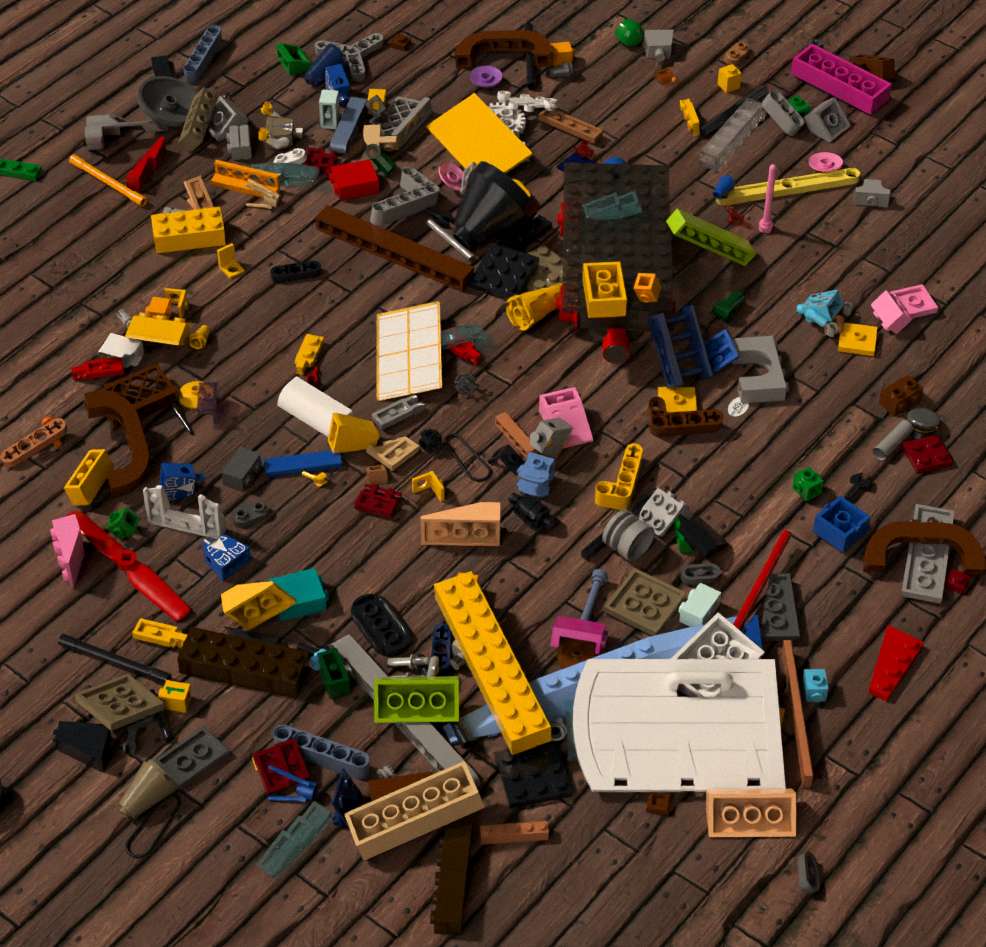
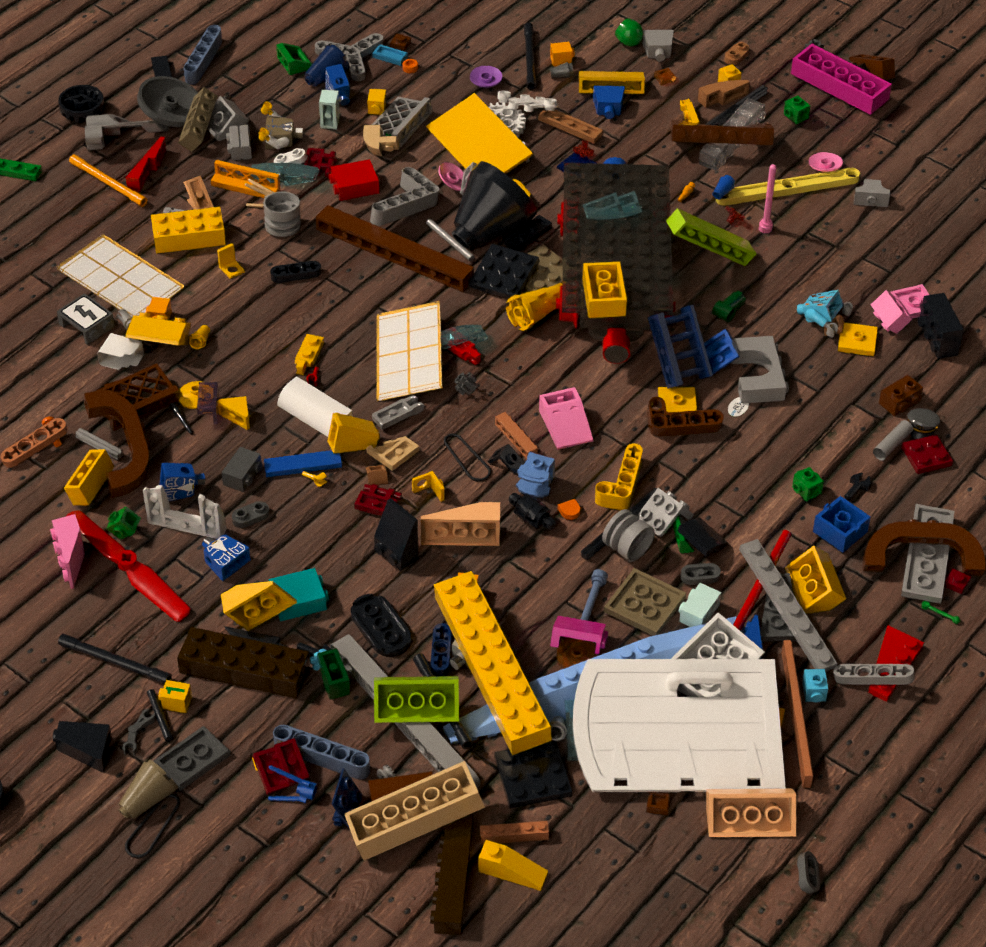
red hinge [71,357,124,380] -> none
dark tan plate [75,674,164,731] -> none
yellow hinge [132,618,187,648] -> none
yellow bracket [165,288,189,318] -> none
clear light blue slope [256,801,332,878] -> none
sand blue beam [330,97,368,155] -> none
black bracket [365,95,388,123] -> none
dark green piece [366,144,396,176] -> none
light grey piece [387,654,439,677] -> none
black gear [419,428,442,452] -> none
black bar [425,207,454,228] -> none
reddish brown arch [454,30,552,68] -> none
light grey torso [530,417,573,458] -> none
light orange brick [633,273,662,302] -> none
light grey beam [762,90,804,136] -> none
light grey slope [803,97,851,142] -> none
none -> clear piece [56,234,184,317]
none -> panel [57,293,115,345]
none -> black gear [58,85,105,123]
none -> light grey axle [75,428,123,460]
none -> yellow slope [217,396,250,430]
none -> light grey wheel [263,191,301,237]
none -> dark azure tile [372,44,408,66]
none -> black slope [374,498,419,571]
none -> orange tile [402,59,418,73]
none -> yellow slope [478,840,548,891]
none -> orange tile [557,499,580,520]
none -> yellow brick [579,71,645,94]
none -> blue torso [593,86,625,119]
none -> reddish brown arch [670,120,774,145]
none -> light orange piece [678,182,695,202]
none -> medium nougat slope [698,80,750,108]
none -> light grey plate [739,539,837,672]
none -> yellow slope [784,545,846,614]
none -> light grey beam [833,664,915,685]
none -> black brick [918,293,964,359]
none -> green hinge [921,601,960,624]

